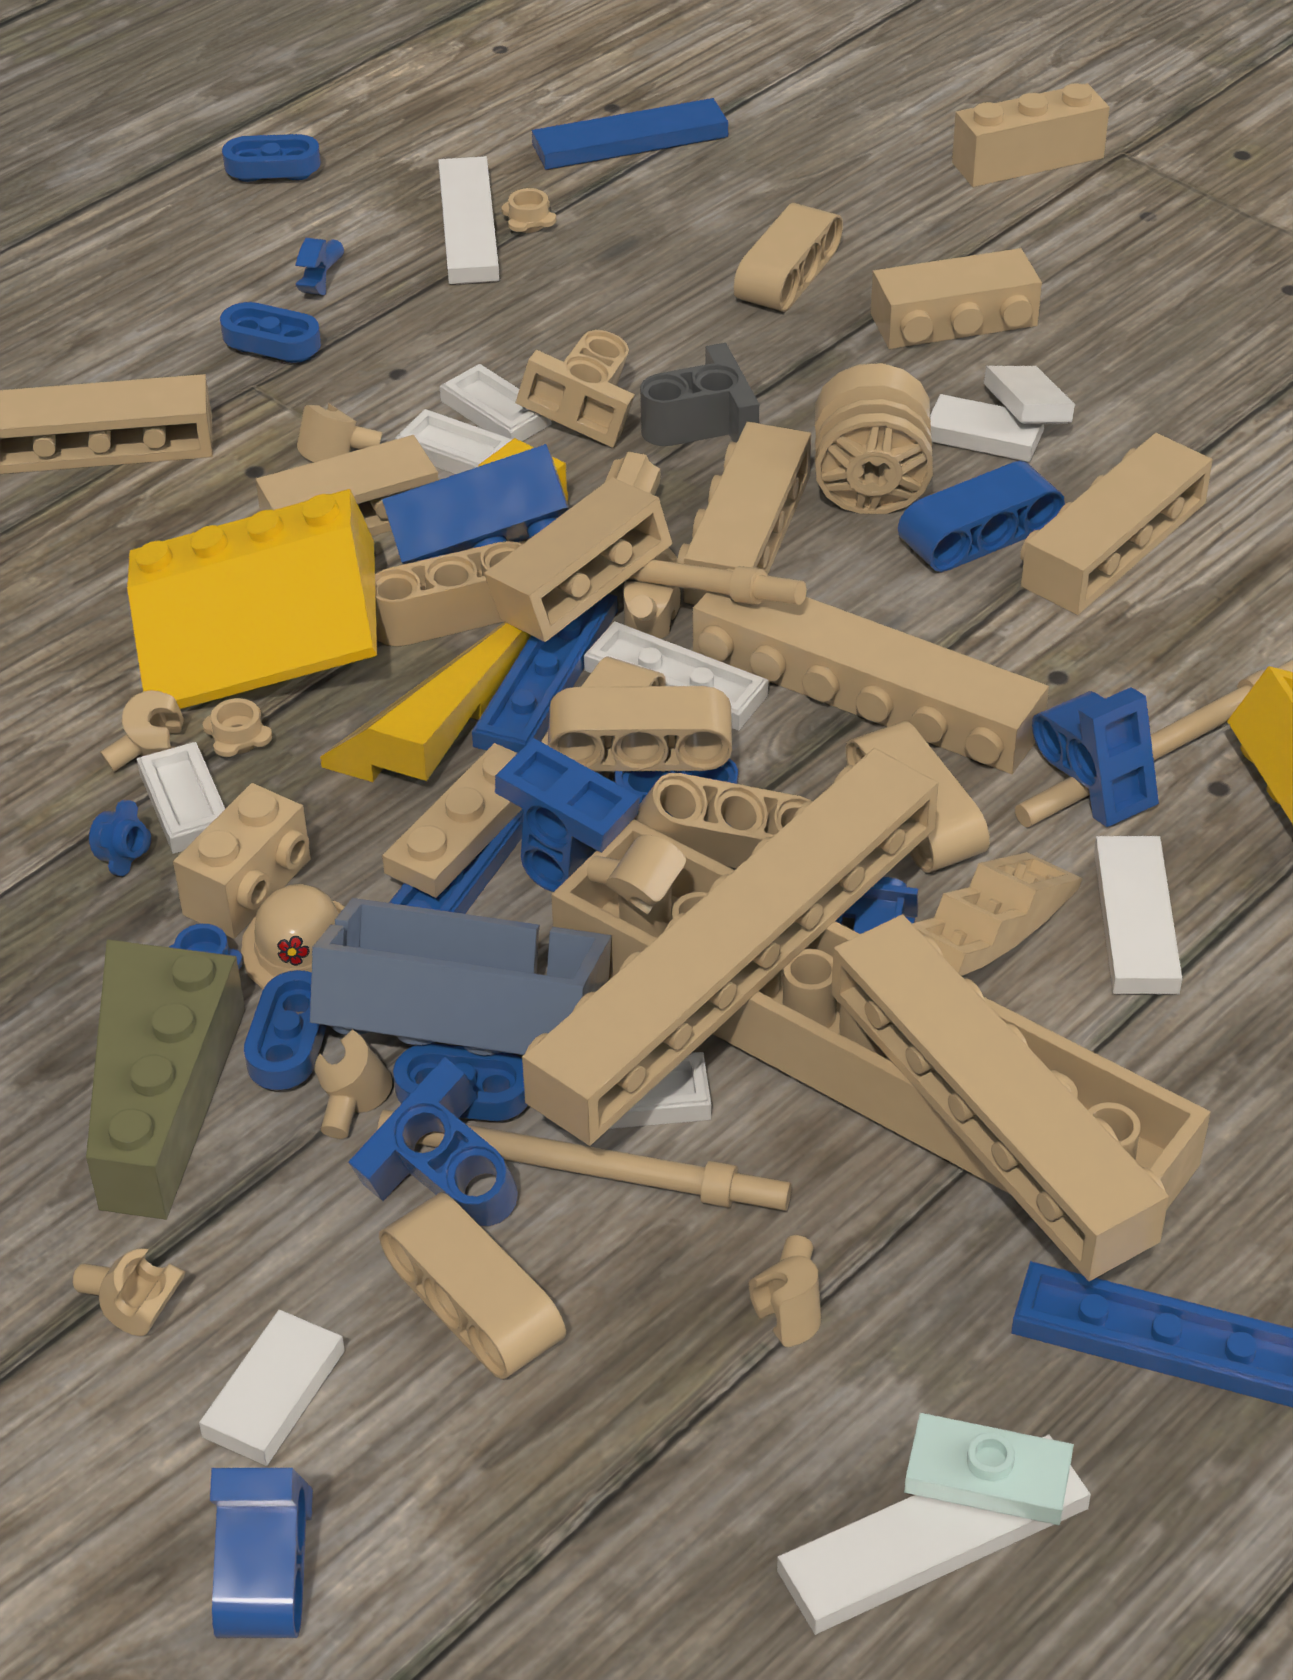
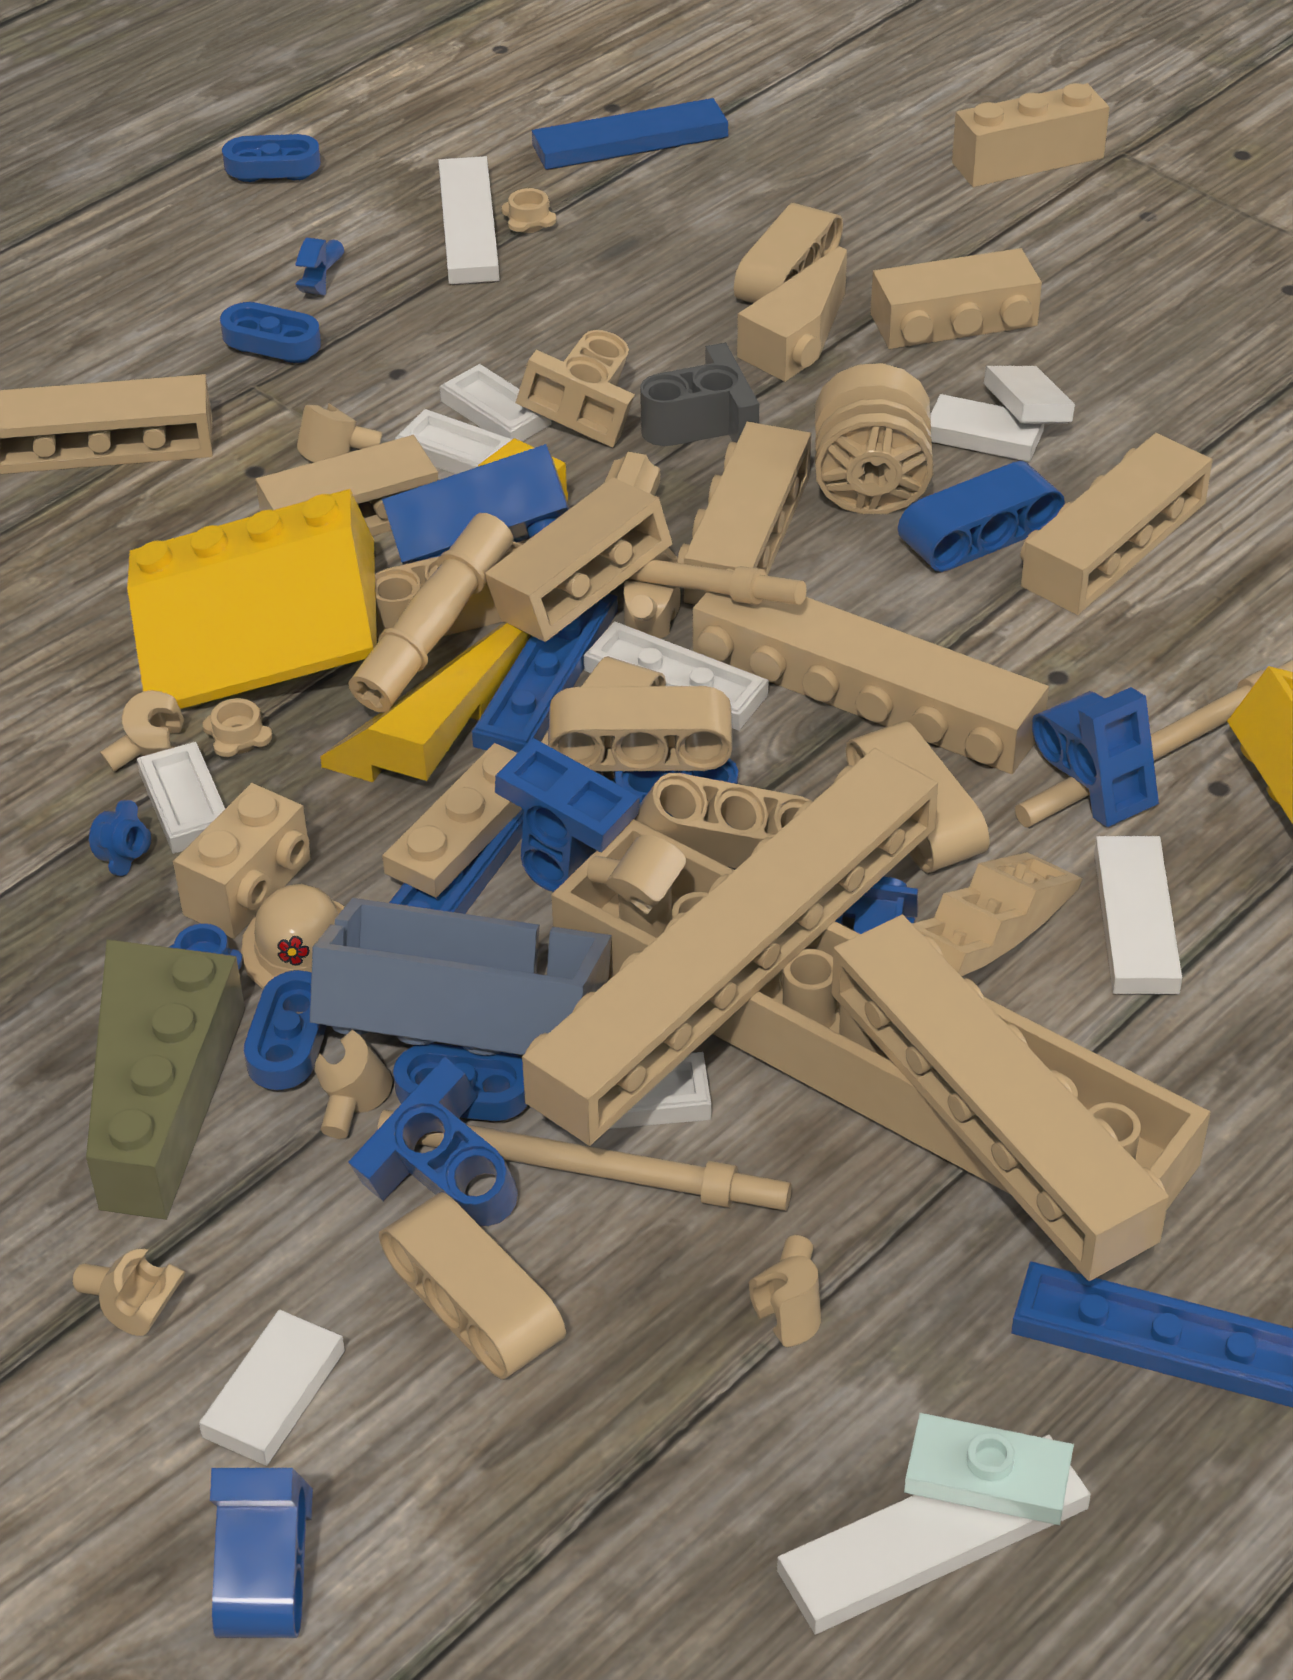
none -> tan piece [349,513,513,712]
none -> tan slope [737,246,847,382]

